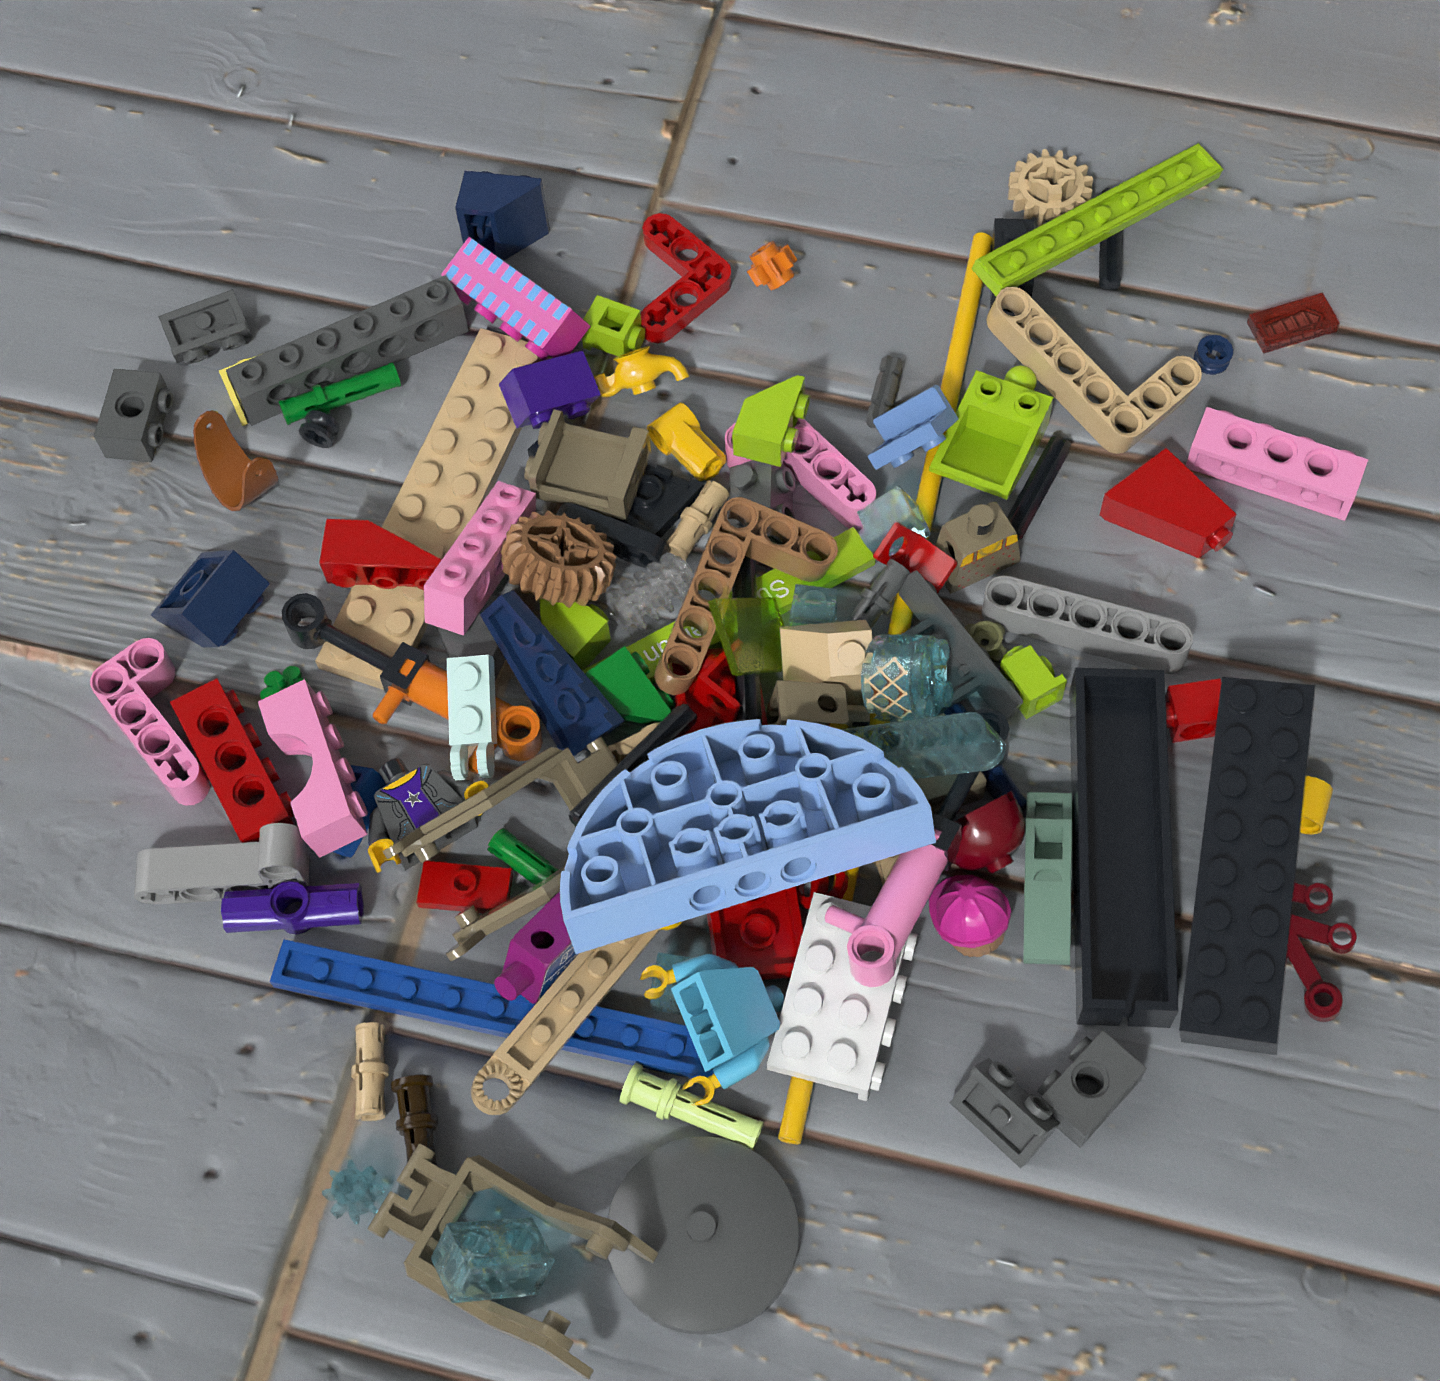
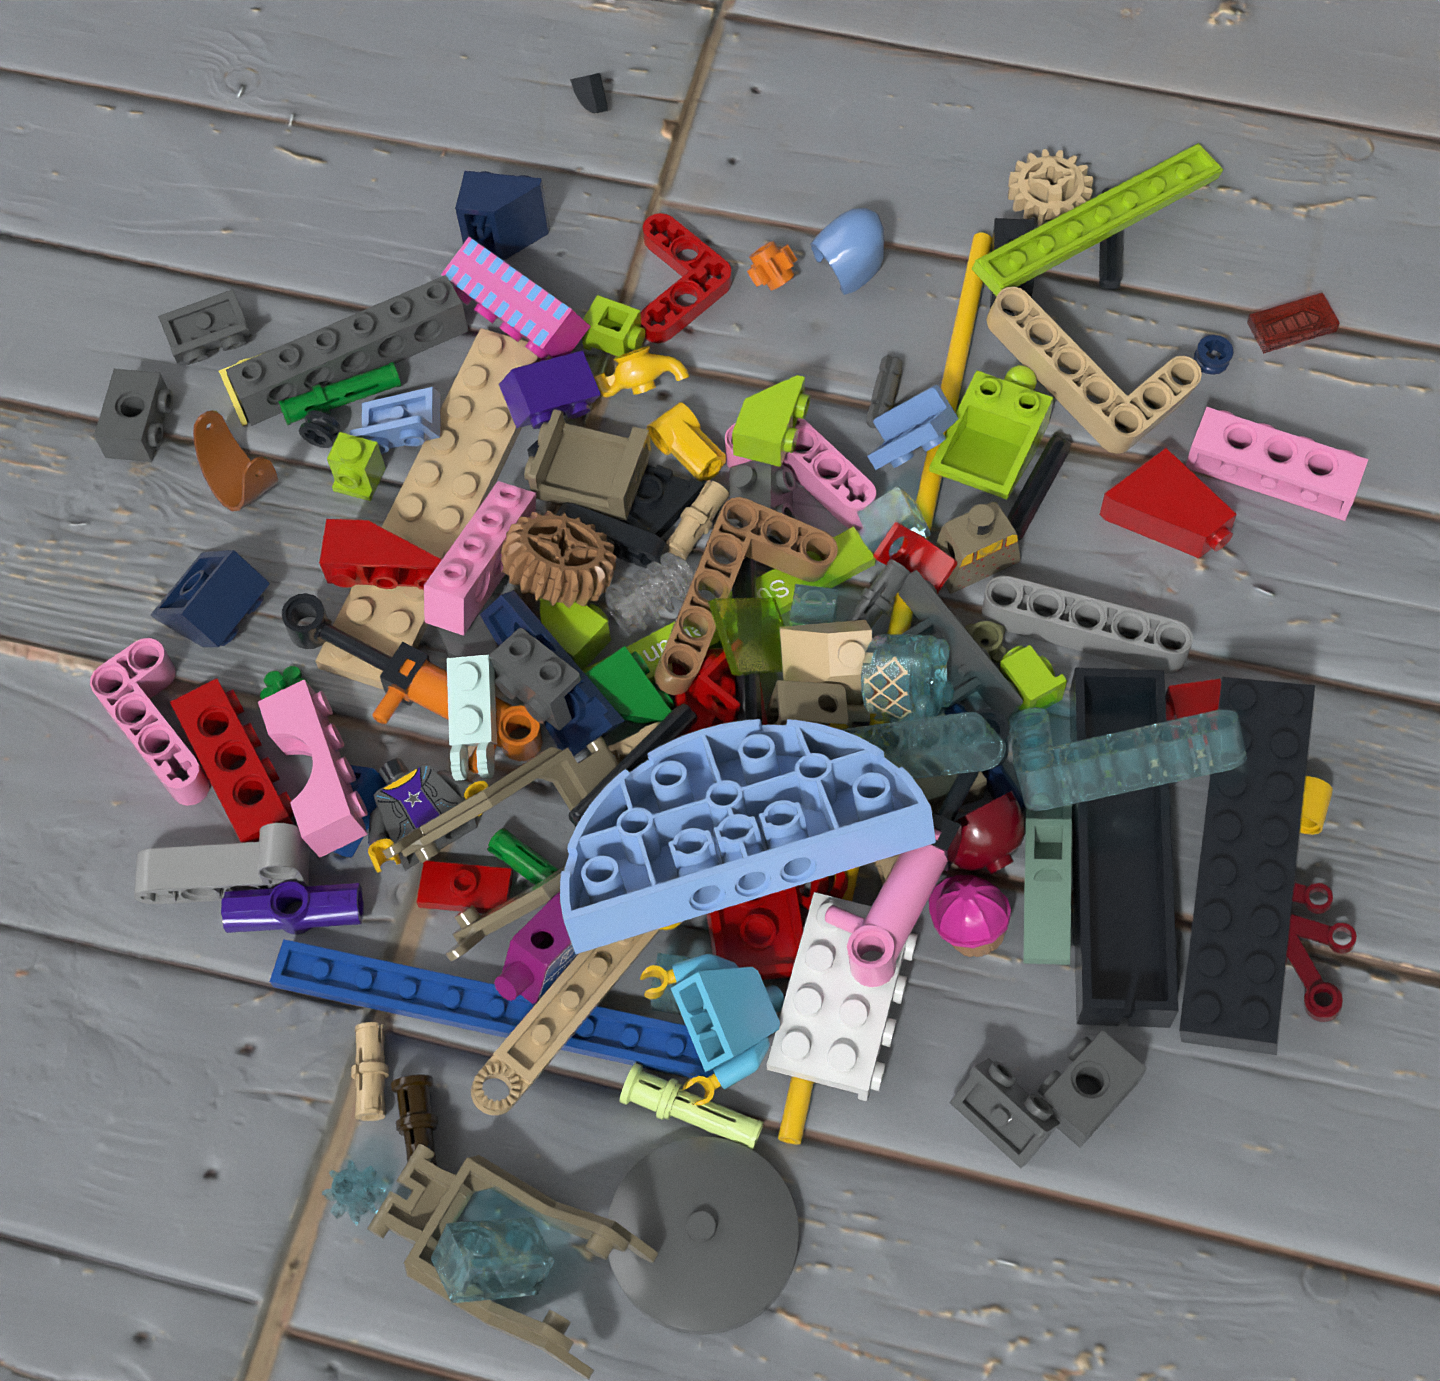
none -> lime brick [327,432,386,501]
none -> medium blue bracket [350,387,440,454]
none -> dark grey bracket [489,628,581,731]
none -> black tile [570,73,608,113]
none -> medium blue piece [810,208,884,295]
none -> clear light blue beam [1010,708,1247,811]

